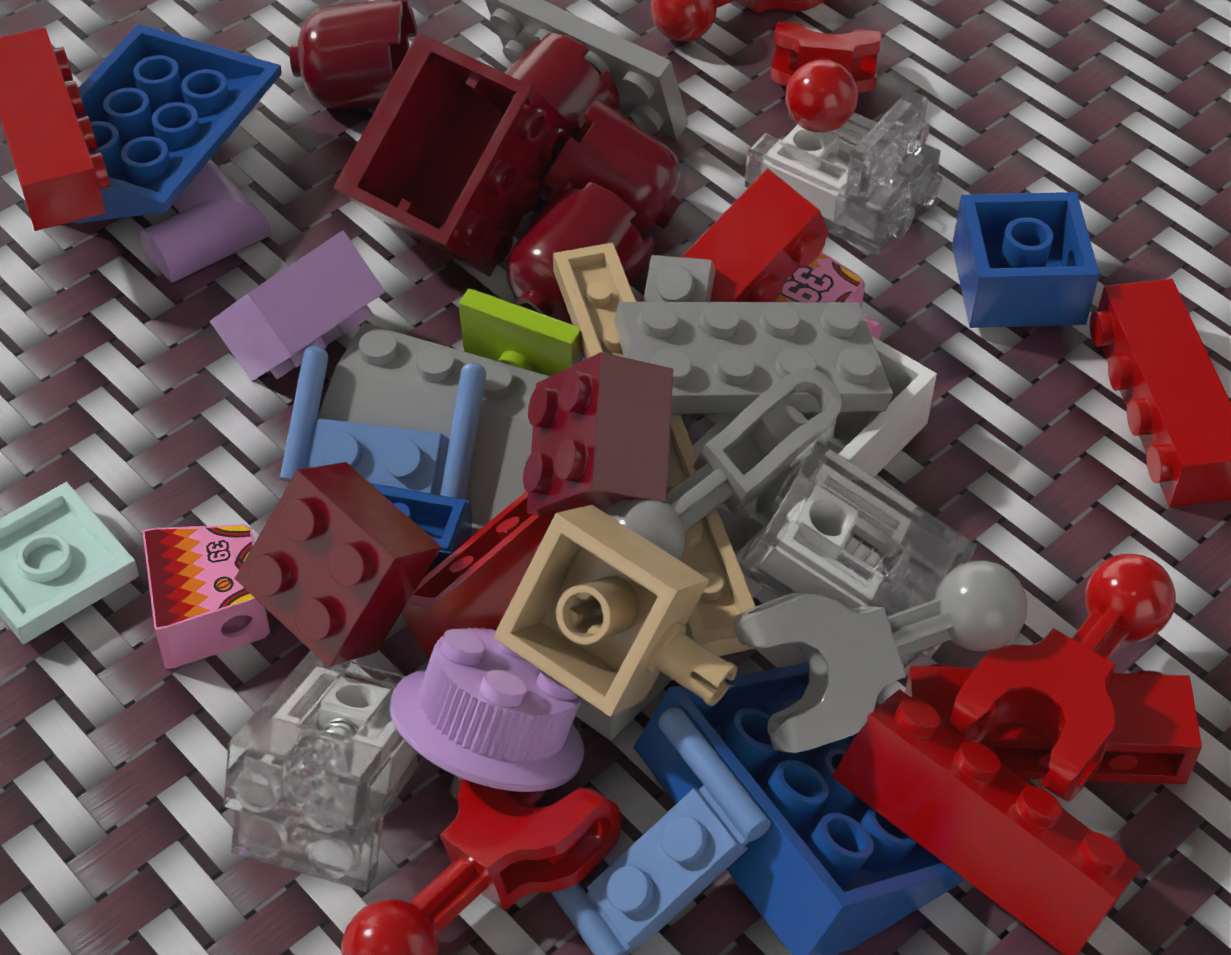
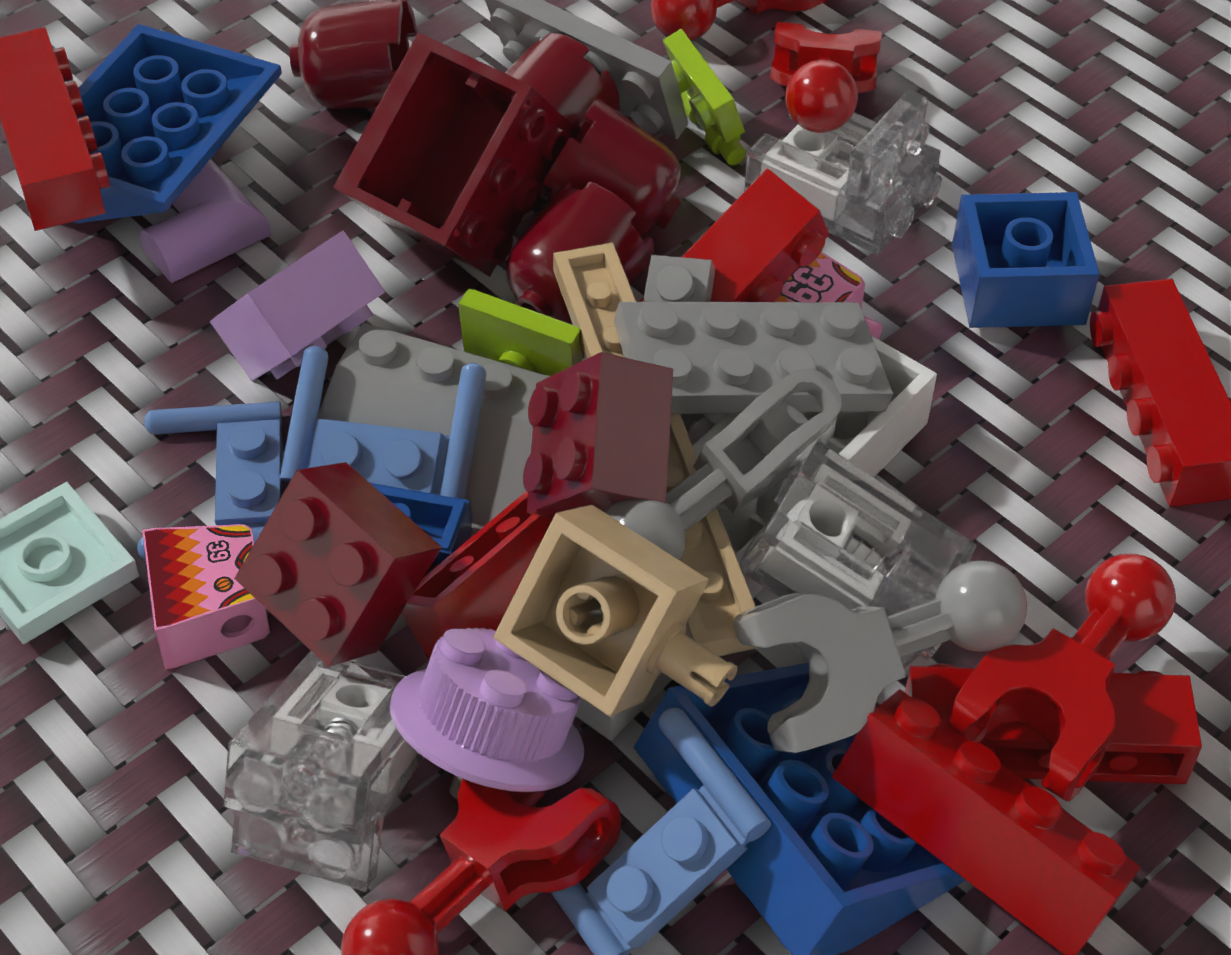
none -> medium blue plate [137,401,283,561]
none -> lime plate [663,29,746,165]

